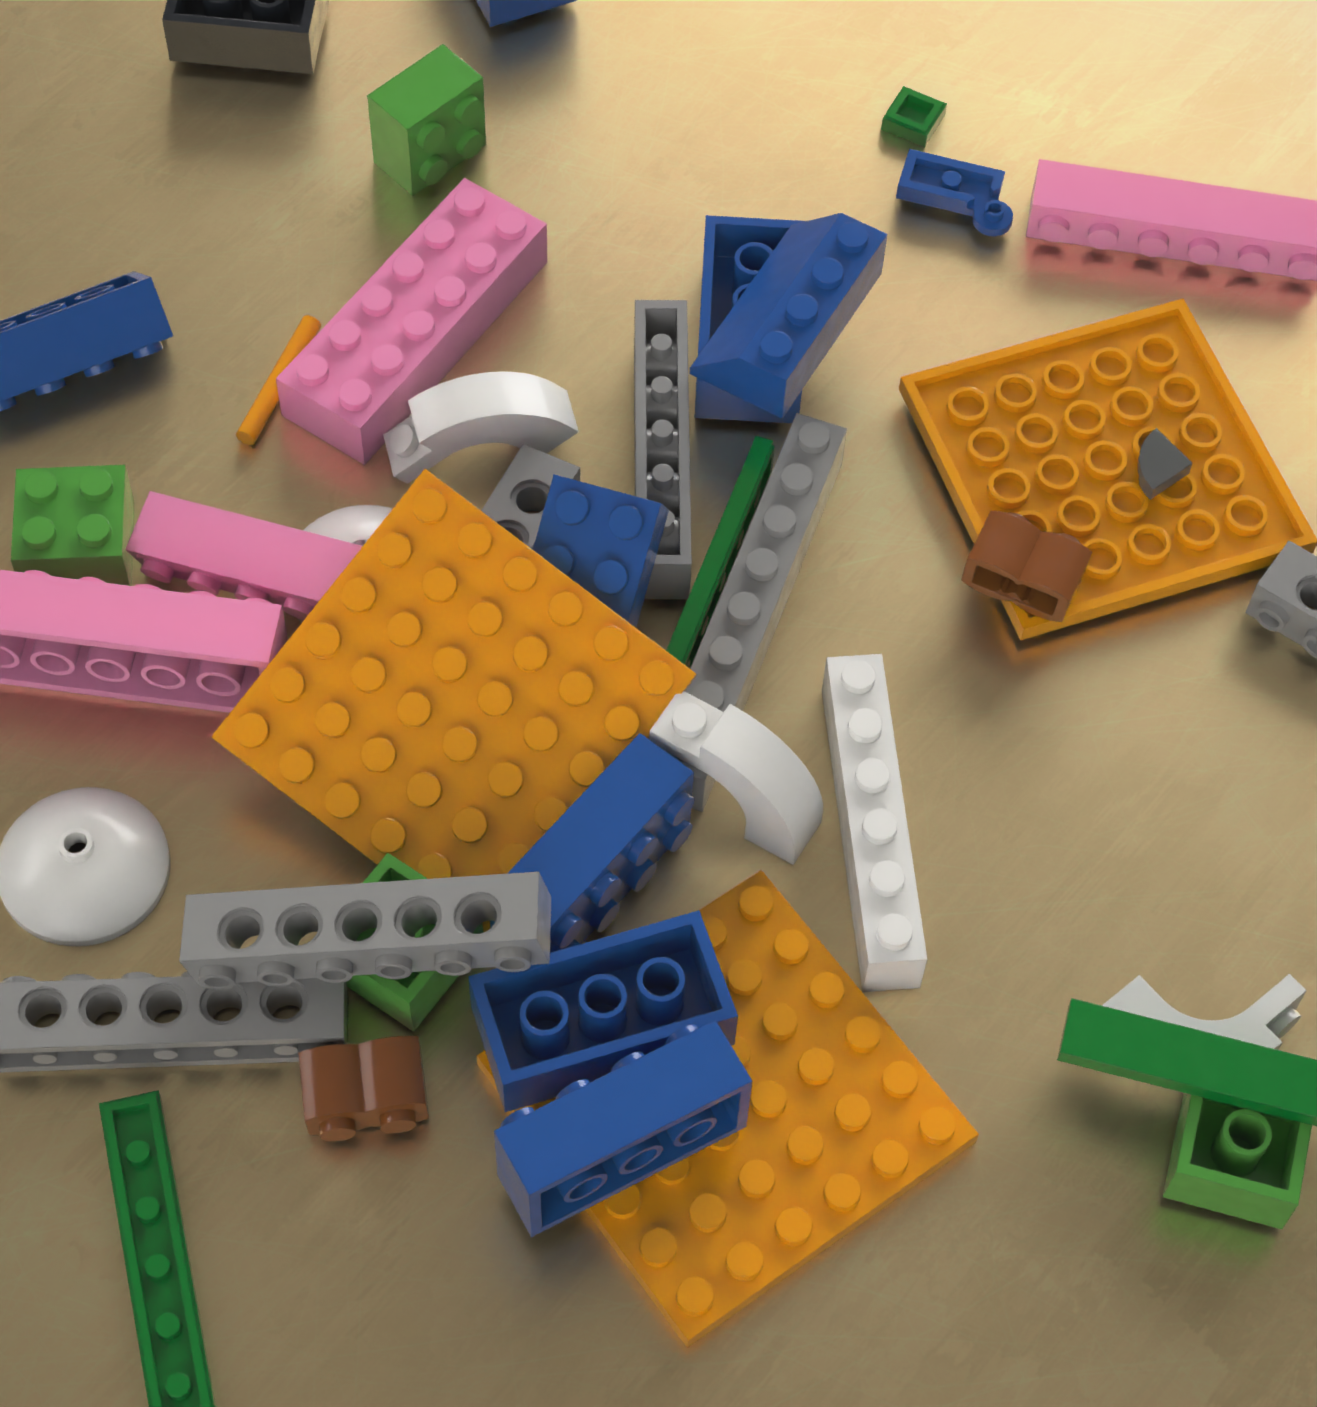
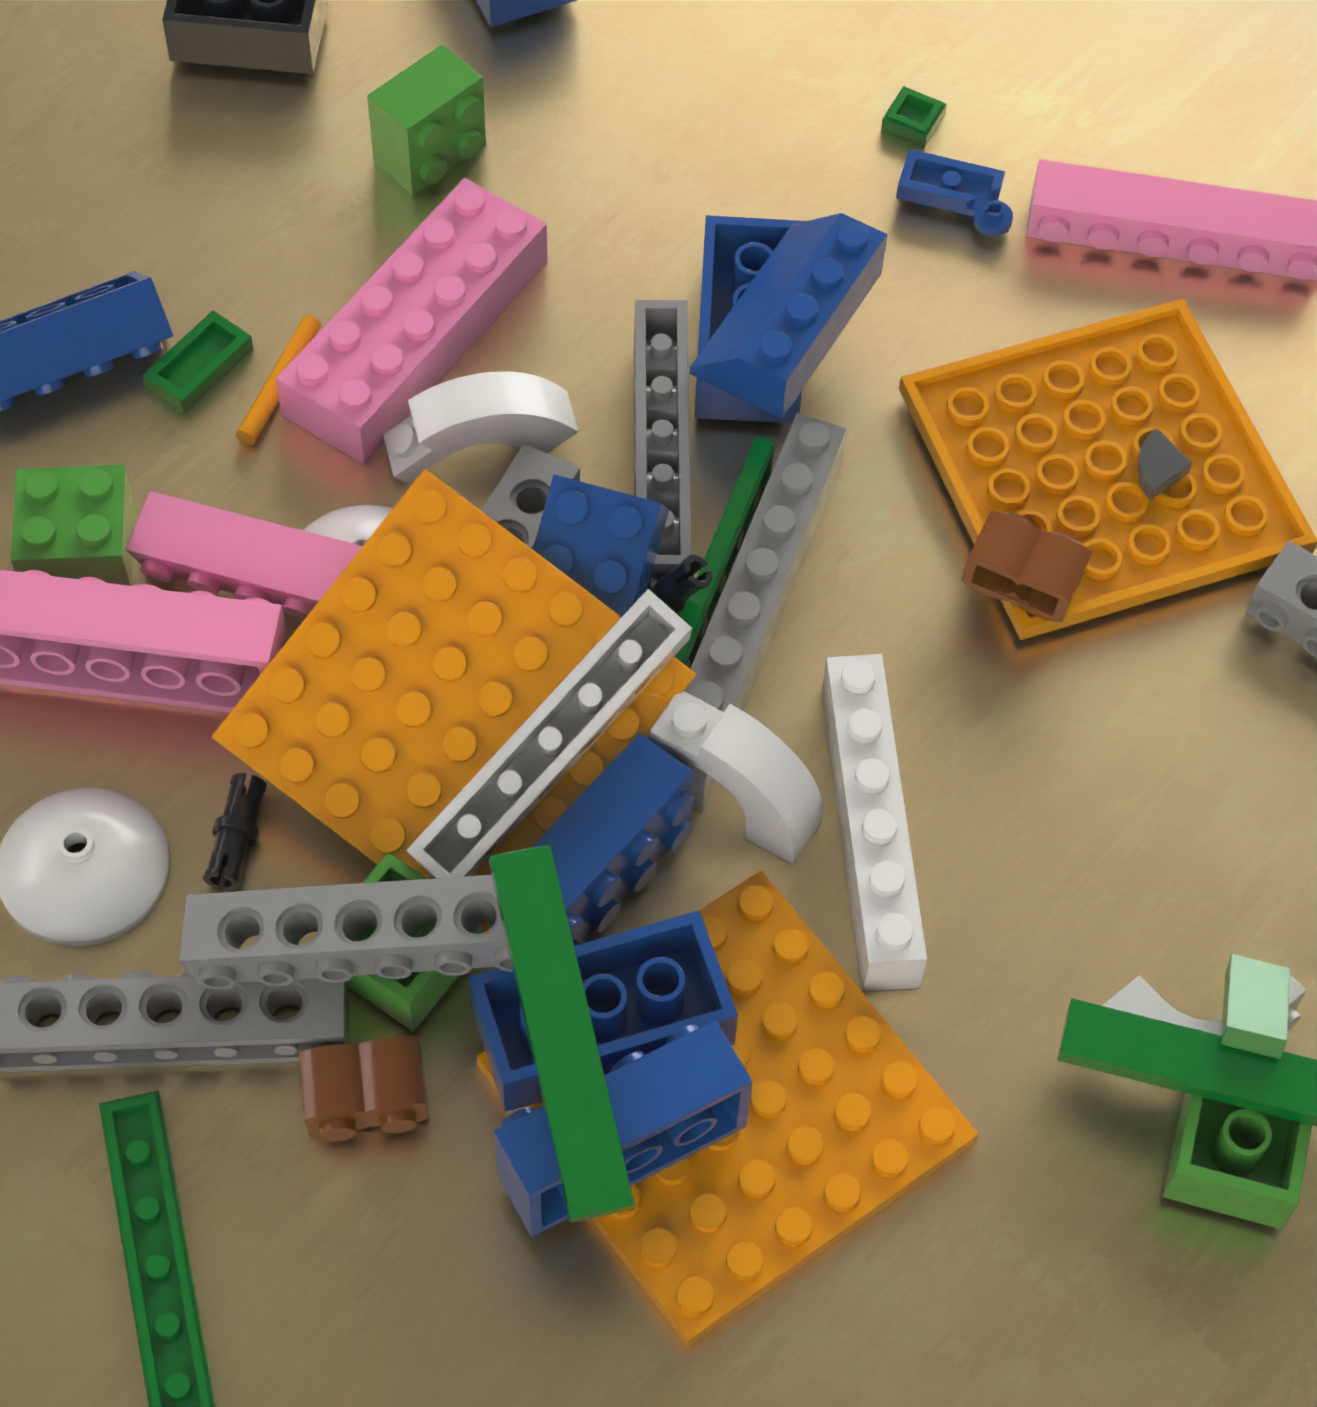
none -> green tile [143,310,253,414]
none -> black pin [203,773,267,891]
none -> white brick [406,589,692,878]
none -> green tile [489,844,635,1223]
none -> black pin [647,555,713,613]
none -> tile [1220,954,1290,1059]

